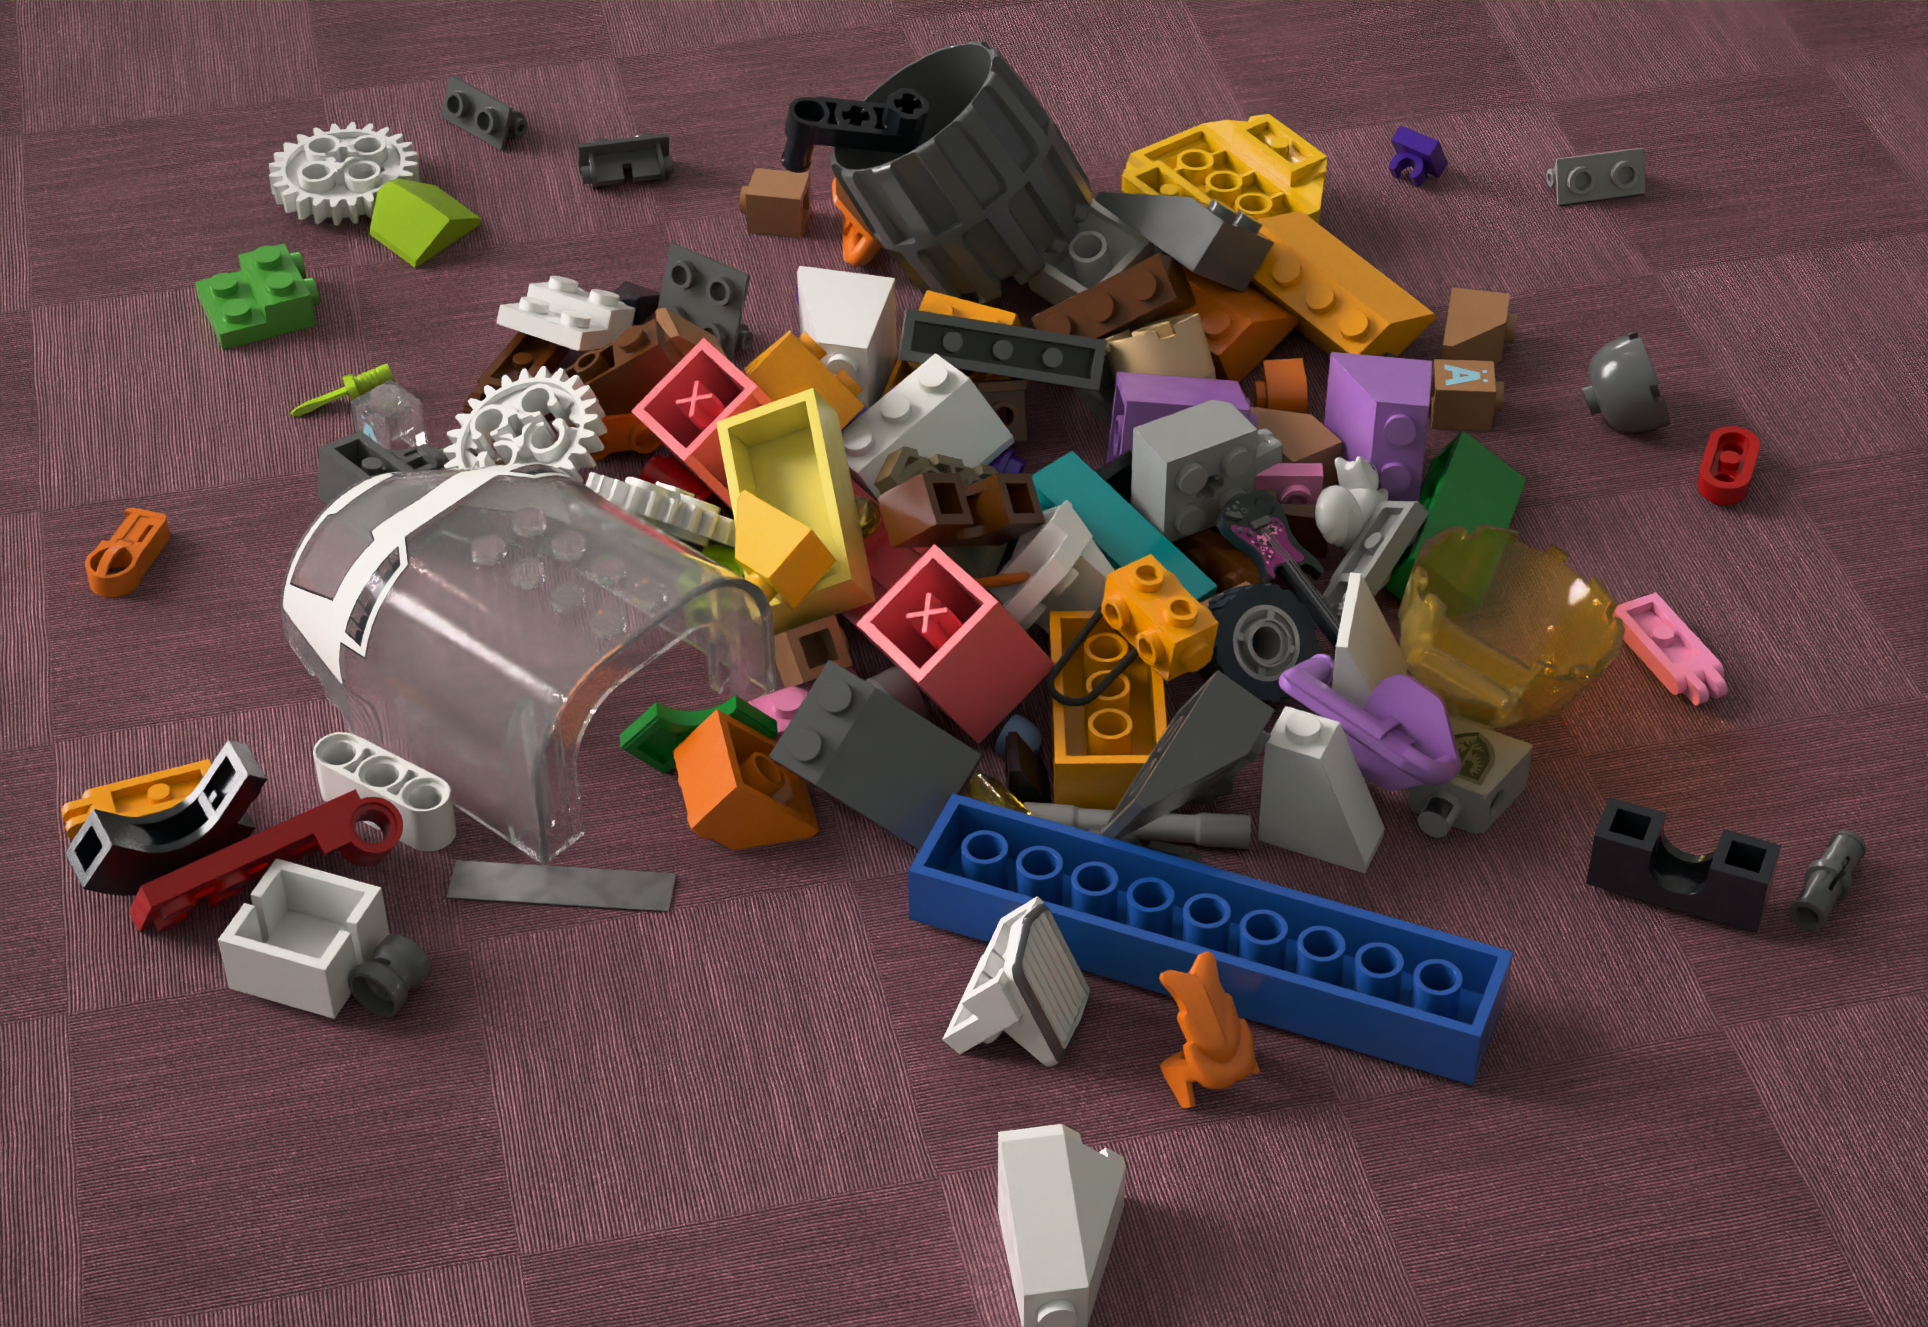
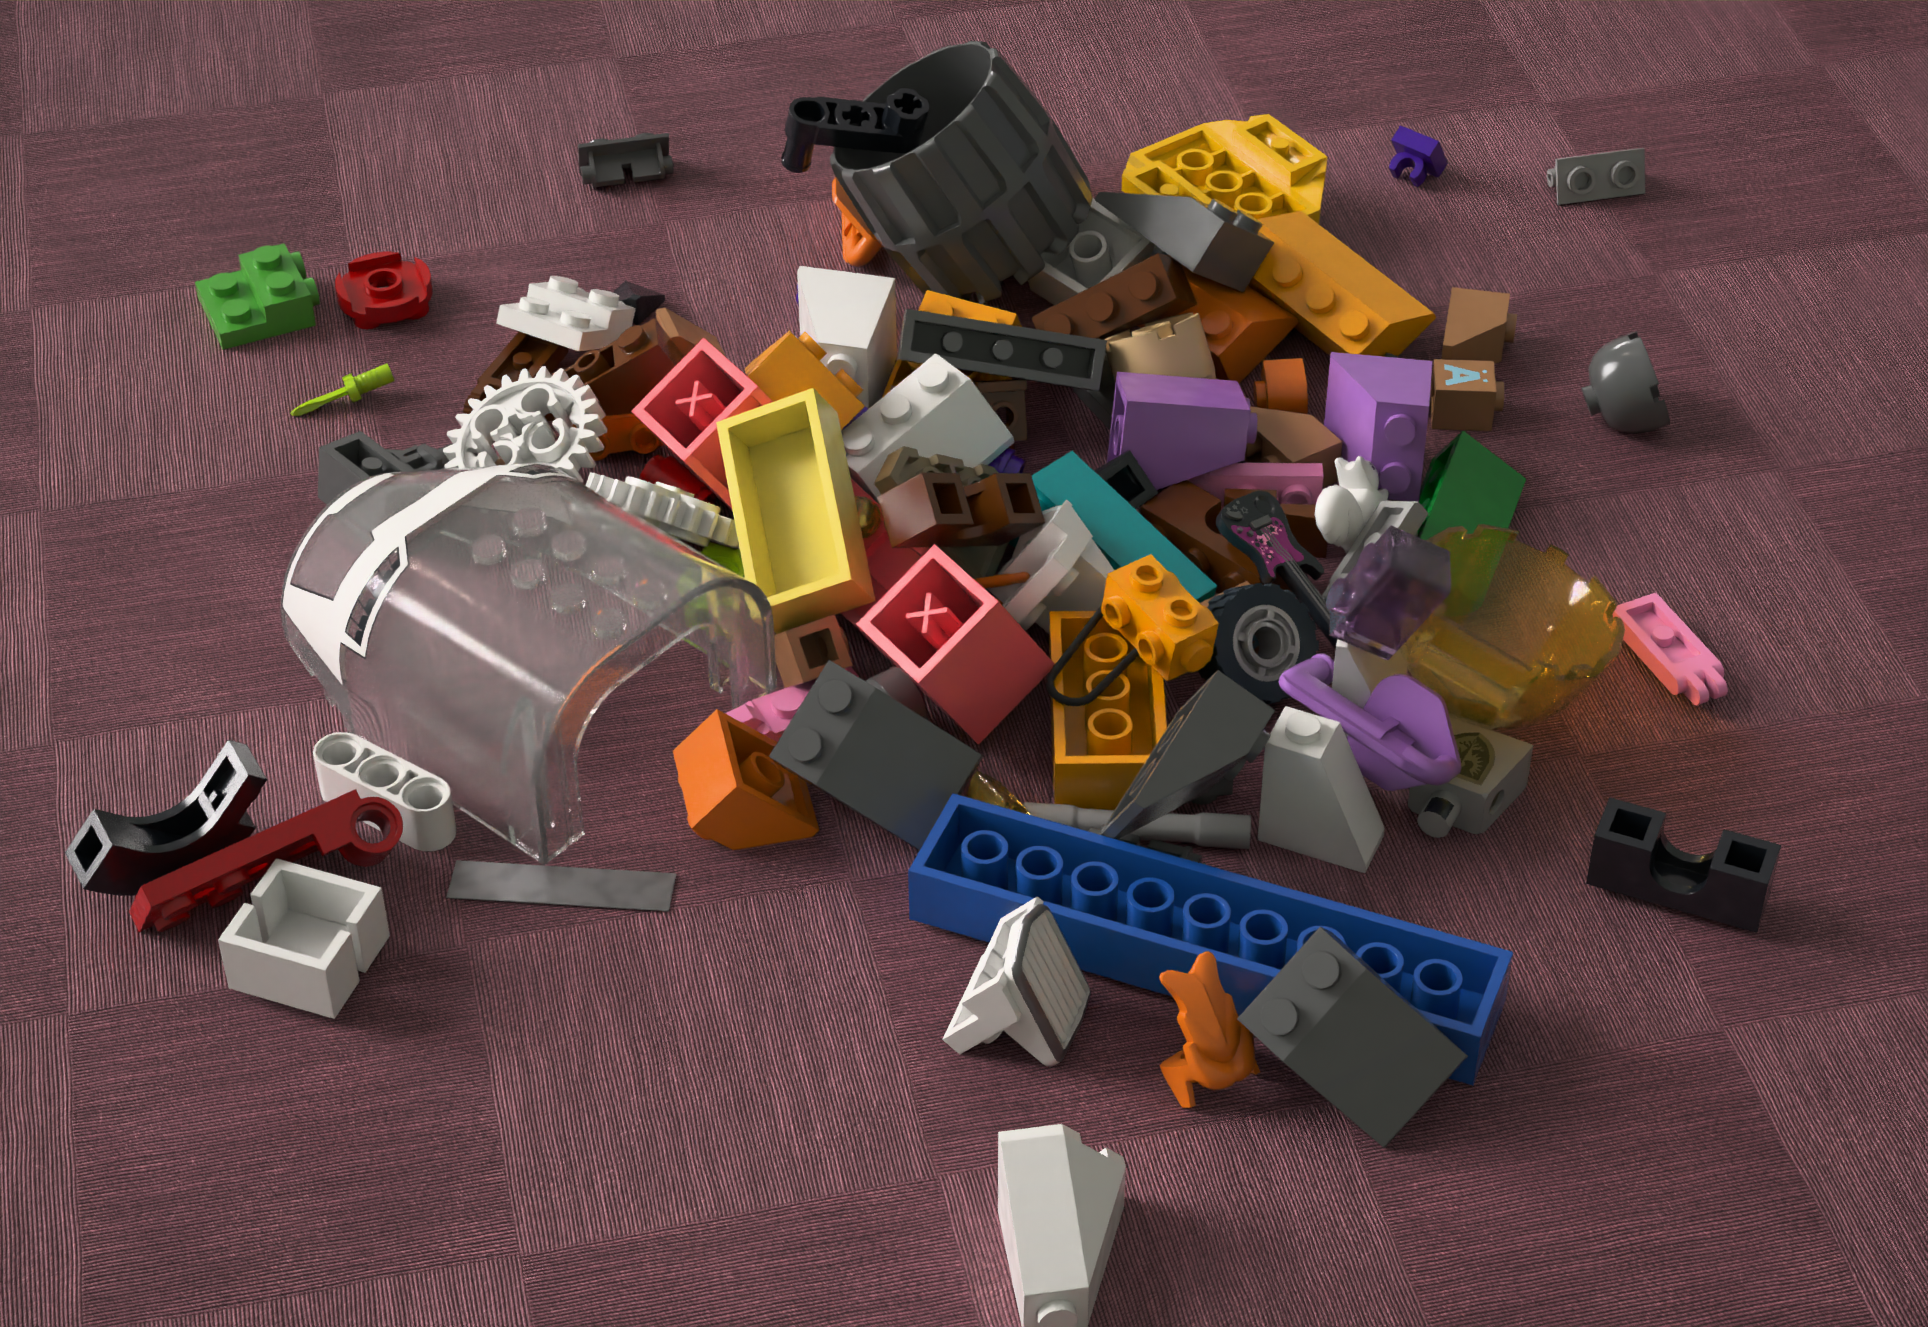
light orange hinge [61,759,211,840] -> none
orange piece [85,508,171,598] -> none
white gear [269,122,420,225] -> none
dark grey wheel [349,934,432,1018] -> none
clear brick [351,379,428,450] -> none
lime slope [370,178,481,268] -> none
dark grey hinge [441,75,528,150] -> none
green tile [619,695,778,773] -> none
dark grey hinge [658,243,753,362] -> none
yellow slope [735,490,836,609] -> none
medium nougat brick [739,168,811,238] -> none
medium blue hinge [995,714,1042,757] -> none
black slope [1005,732,1052,811] -> none
light grey hinge [1131,400,1283,542] -> none
red plate [1697,426,1760,506] -> none
dark grey pin [1789,830,1867,931] -> none
none -> red plate [335,251,433,330]
none -> dark grey slope [1237,927,1468,1148]
none -> brick [1326,525,1451,660]

